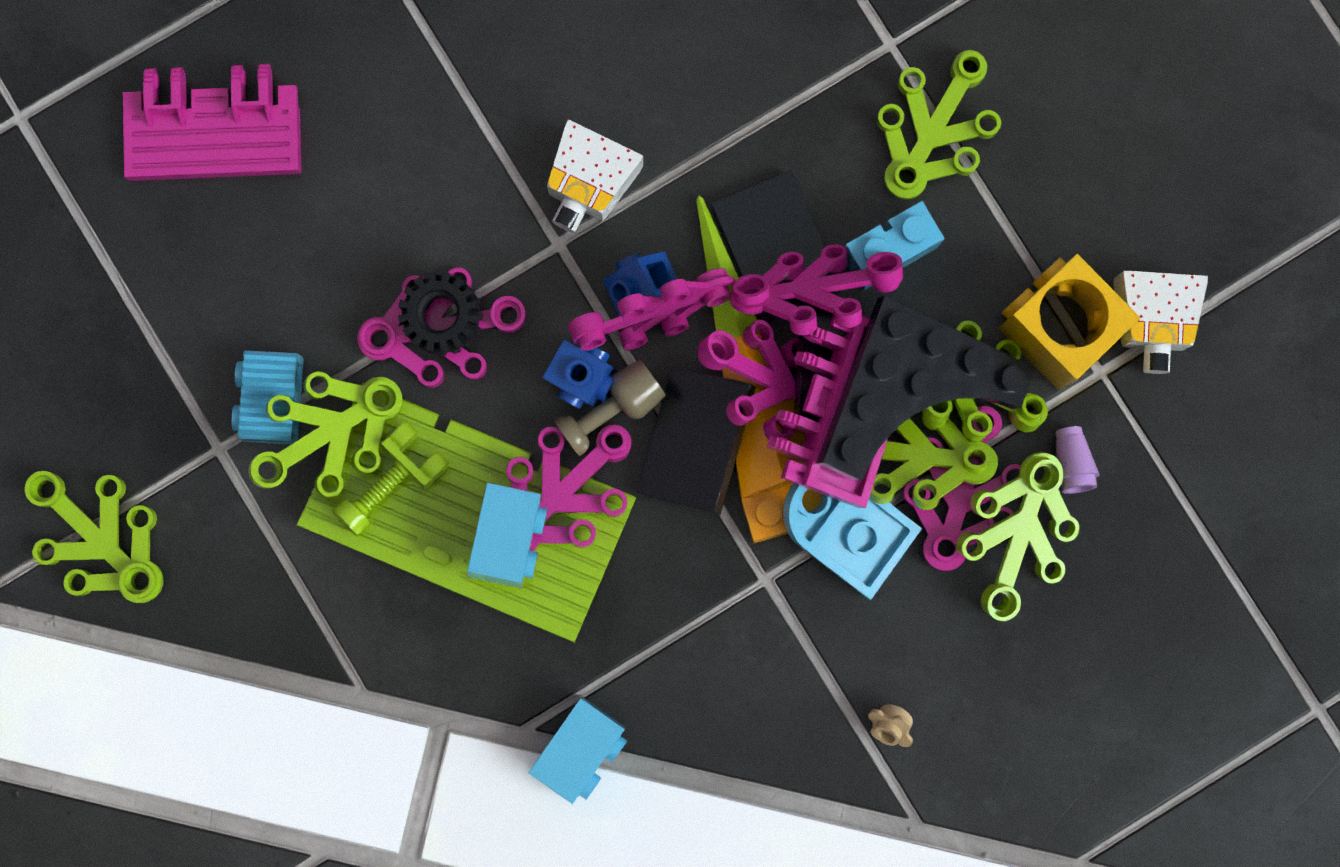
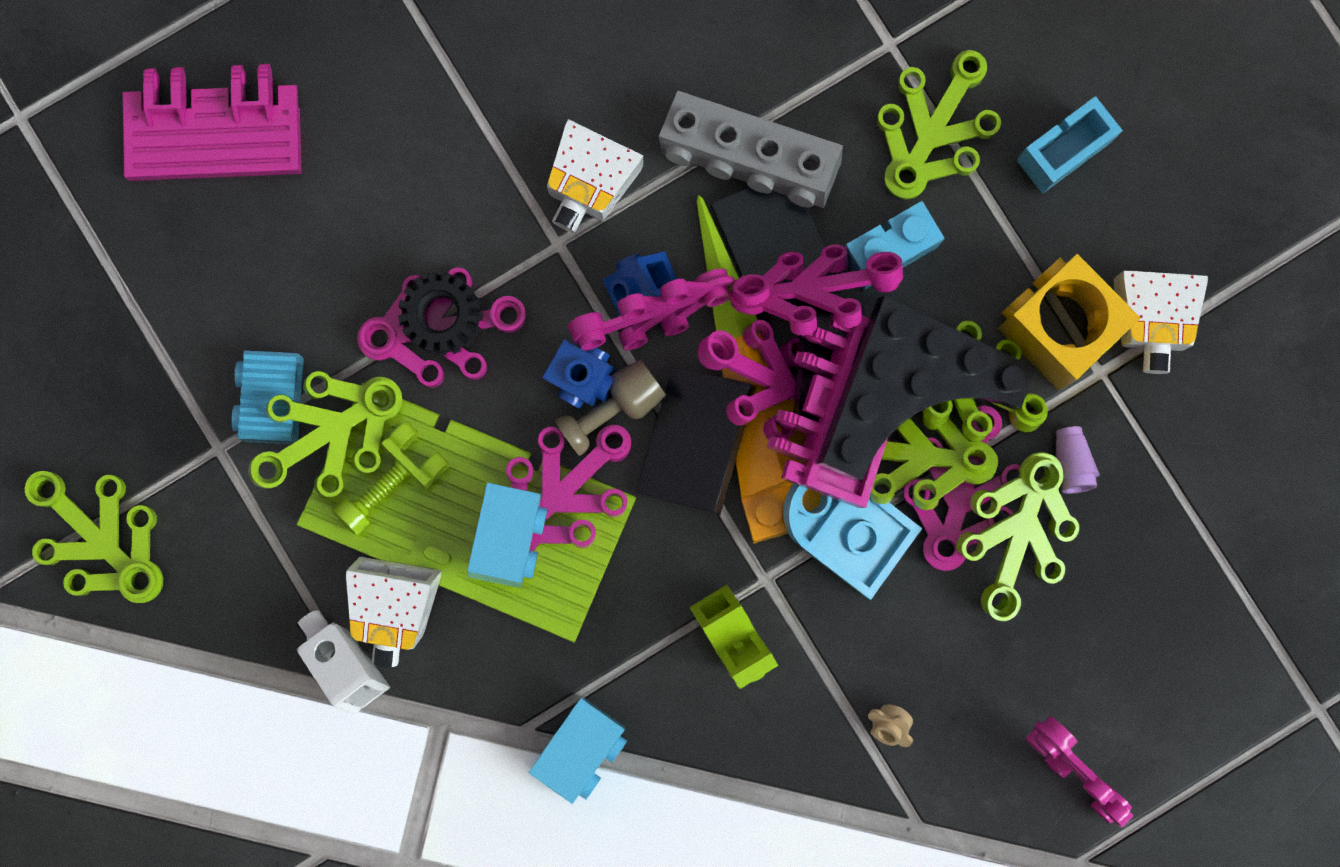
none -> white torso [297,610,391,714]
none -> white torso [346,557,442,667]
none -> light grey brick [659,90,843,208]
none -> lime brick [689,584,778,689]
none -> medium azure piece [1016,96,1123,194]
none -> dark pink plant [1025,716,1133,828]

